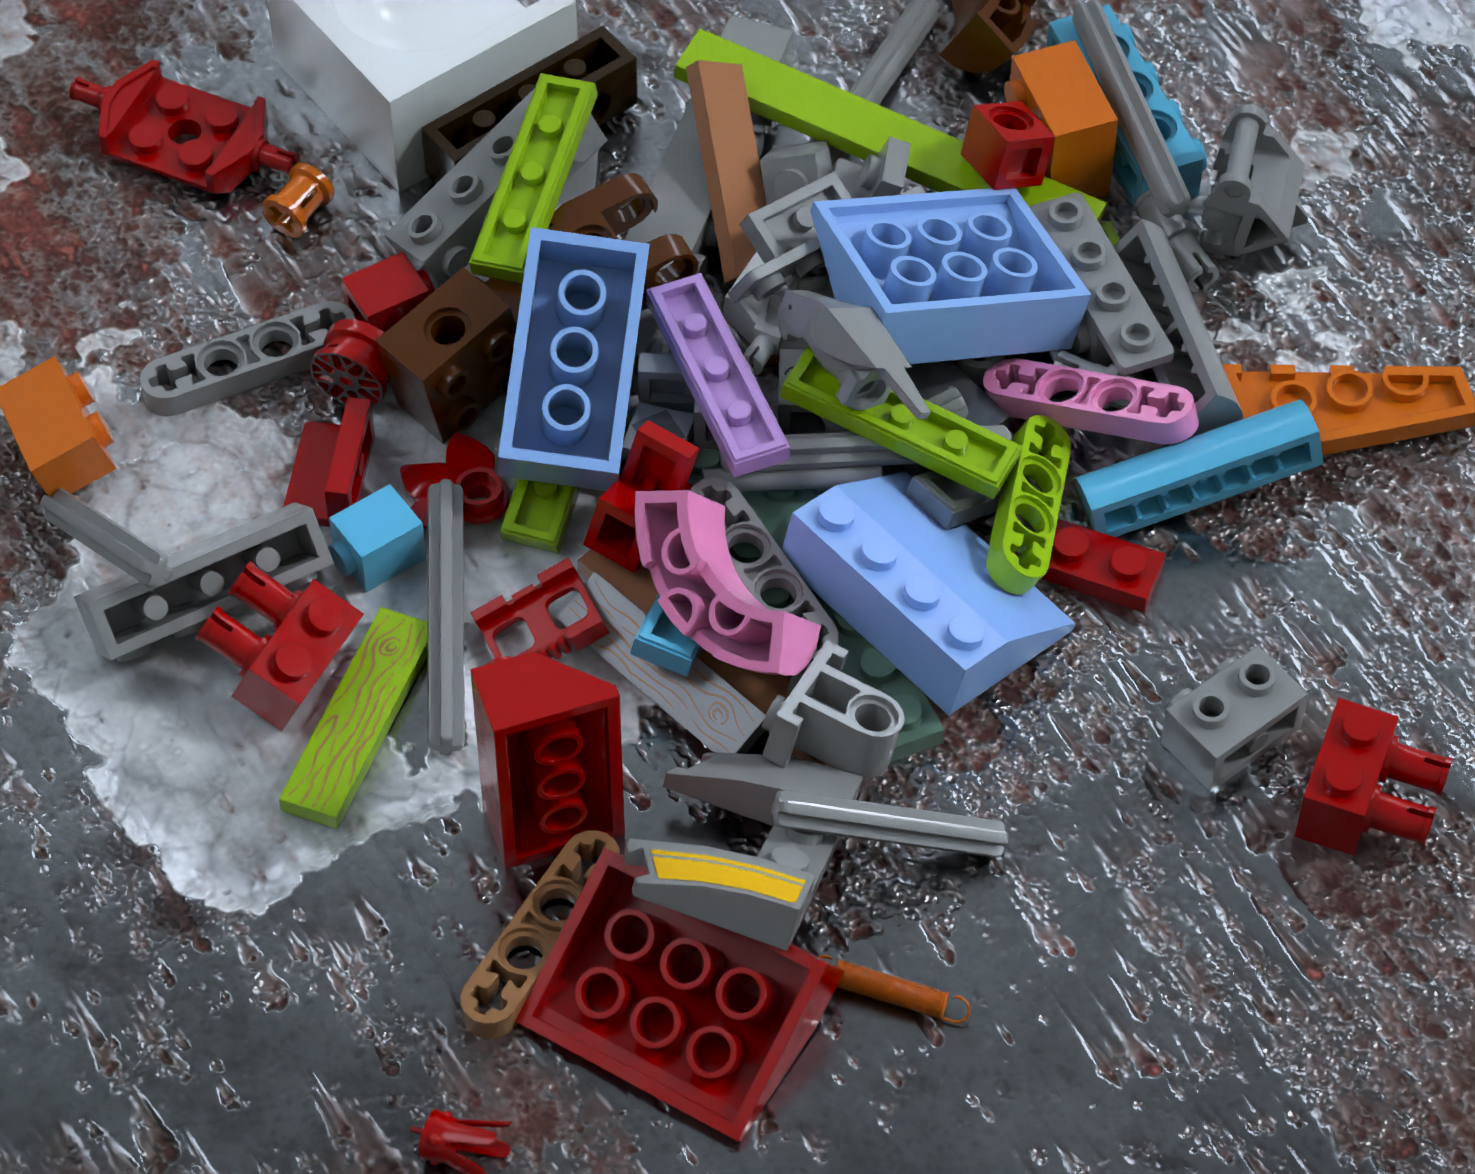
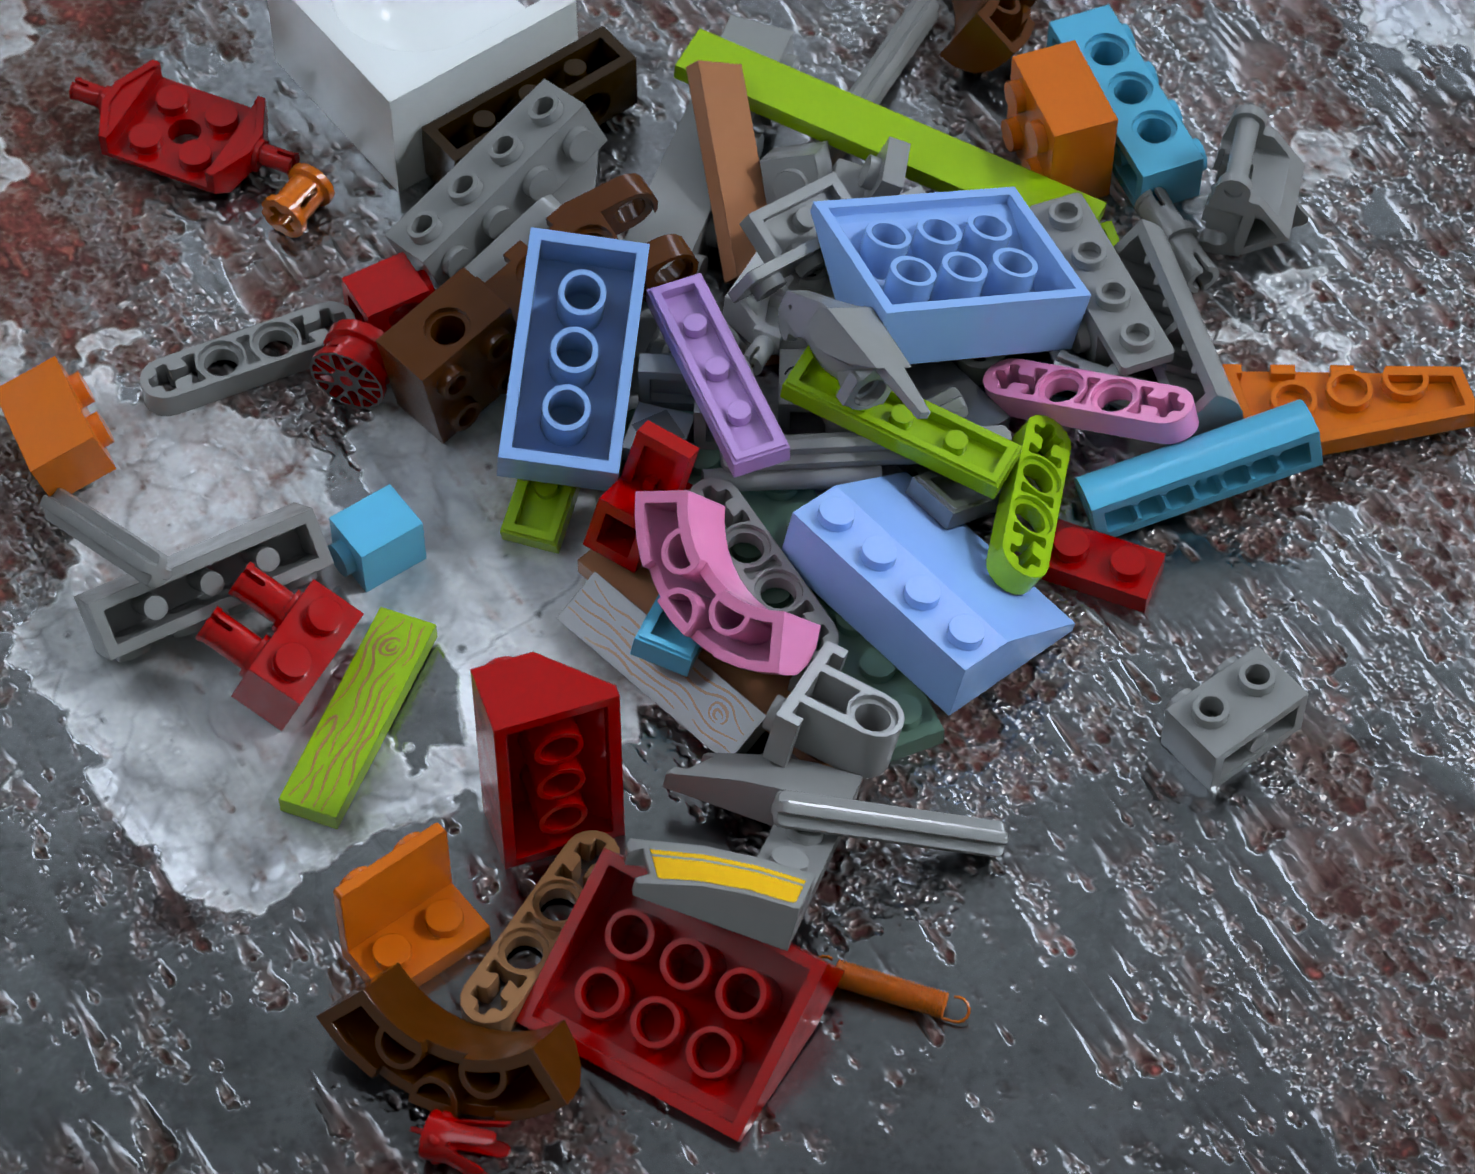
red panel [283,397,375,527] -> none
red plate [400,433,510,529] -> none
light grey axle [427,479,465,755] -> none
lime tile [469,73,598,284] -> none
red piece [470,558,610,659] -> none
red brick [960,101,1055,190] -> none
light grey axle [1072,0,1191,218] -> none
red brick [1294,698,1453,856] -> none
none -> reddish brown brick [316,962,581,1121]
none -> orange bracket [333,823,491,988]

